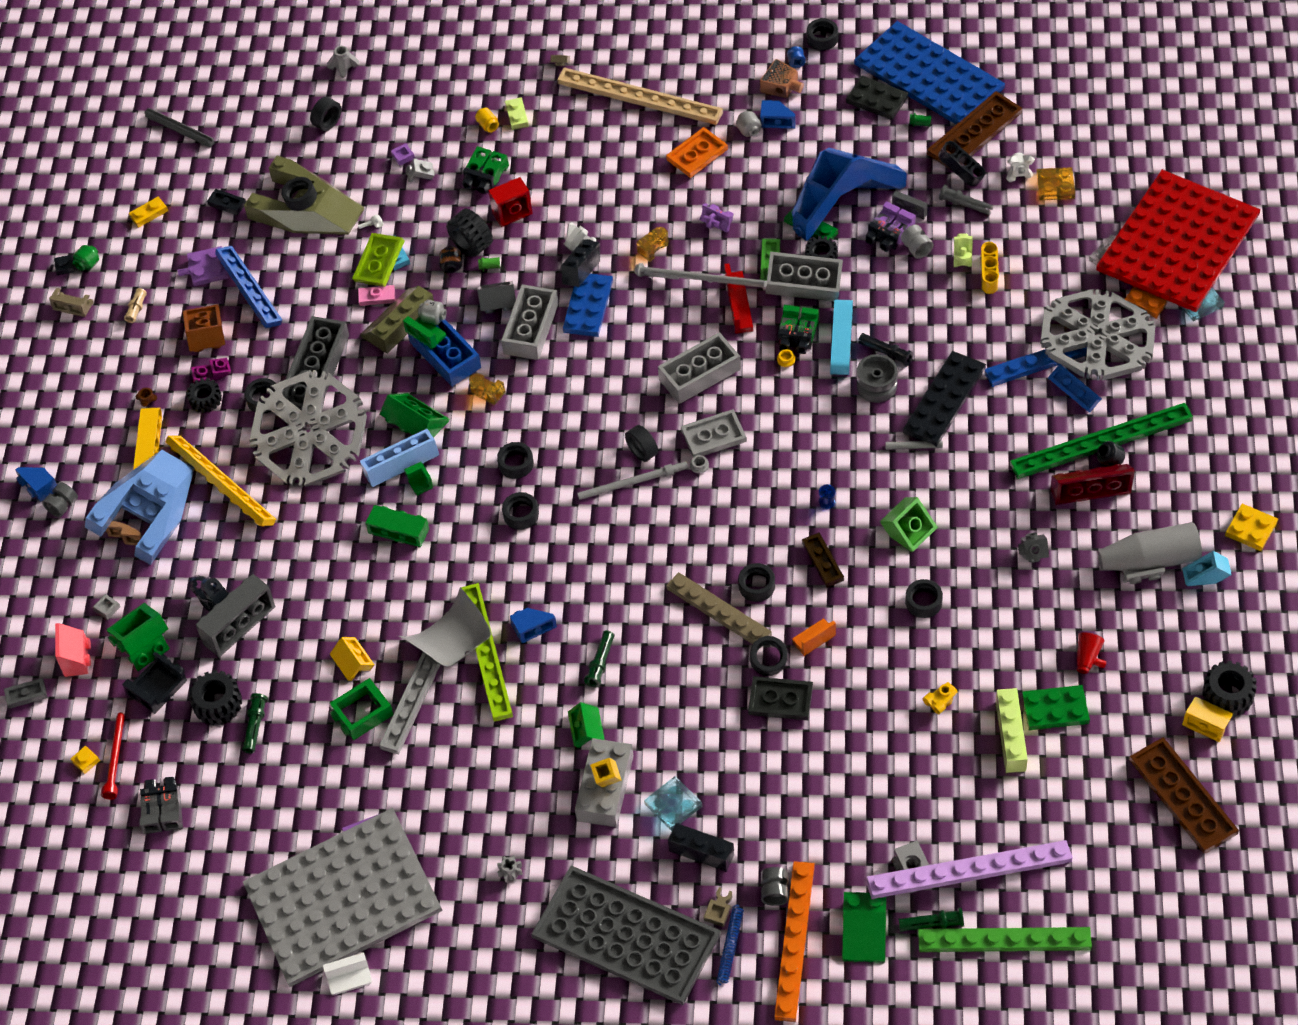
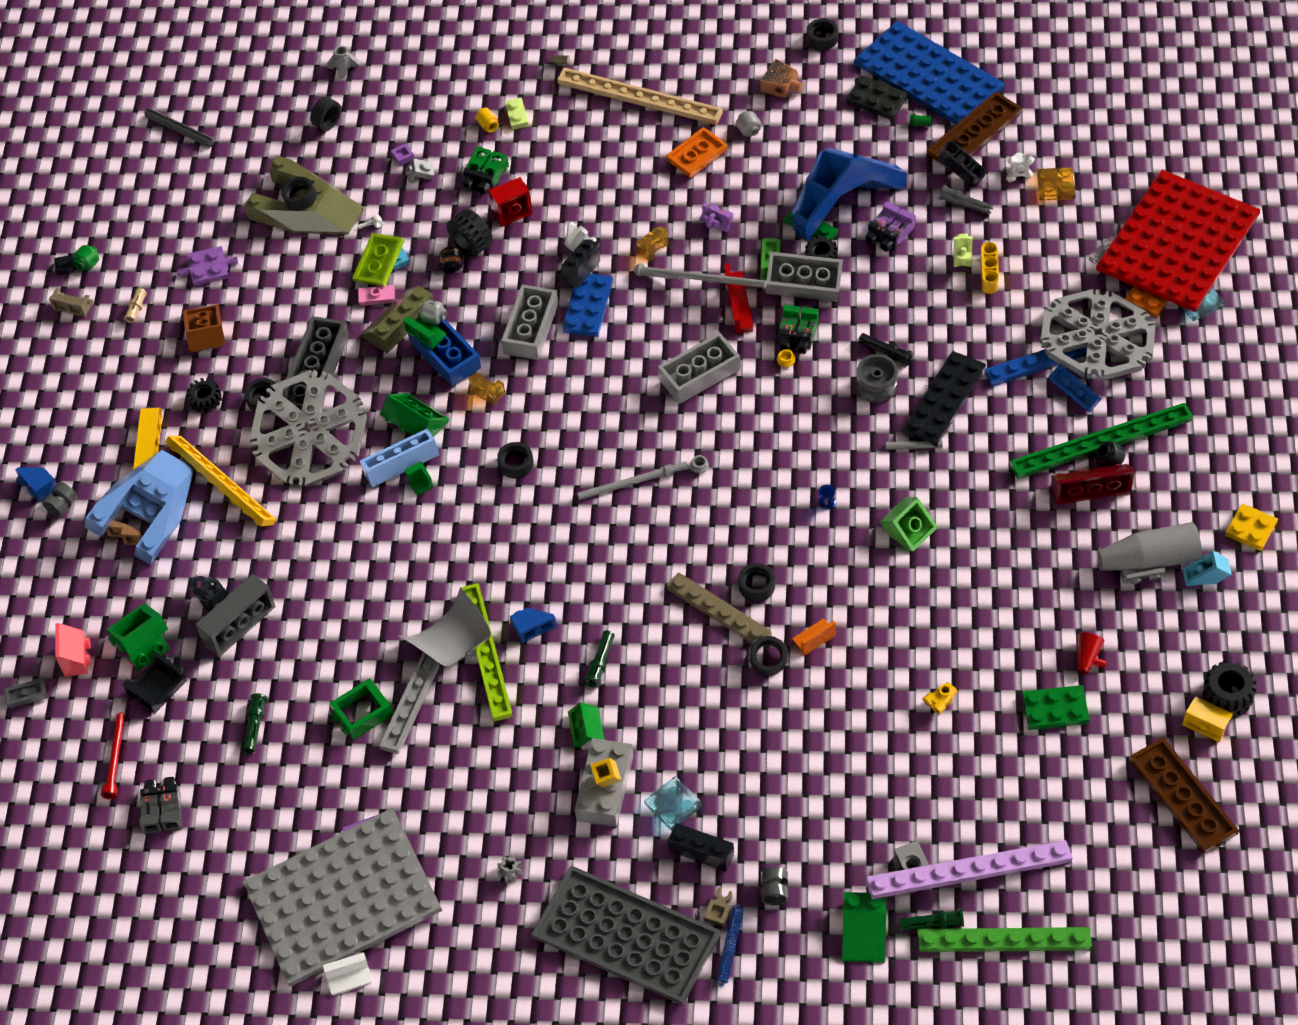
yellow plate [71,746,100,774] -> none
light grey tile [92,594,121,620] -> none
yellow plate [128,196,168,228] -> none
reddish brown plate [135,388,157,407] -> none
black tyre [188,670,242,725] -> none
magenta slope [191,358,231,384] -> none
black plate [207,189,246,216] -> none
blue plate [215,246,282,328] -> none
yellow panel [330,637,374,681] -> none
green brick [365,505,429,548] -> none
dark grey slope [477,281,516,313] -> none
bright green pin [478,257,500,271] -> none
black tyre [502,492,539,530] -> none
black tyre [625,425,658,462] -> none
light grey plate [681,409,747,457] -> none
pearl dark grey plate [748,676,813,721] -> none
blue slope [760,100,796,129] -> none
orange plate [774,861,815,1022] -> none
blue wheel [787,46,806,68] -> none
dark brown plate [802,532,844,588] -> none
medium azure beam [830,300,853,375] -> none
dark grey plate [892,191,928,220] -> none
light grey wheel [901,224,934,259] -> none
black tyre [905,579,943,618] -> none
yellowish green brick [996,688,1028,773] -> none
dark grey brick [1018,533,1049,562] -> none

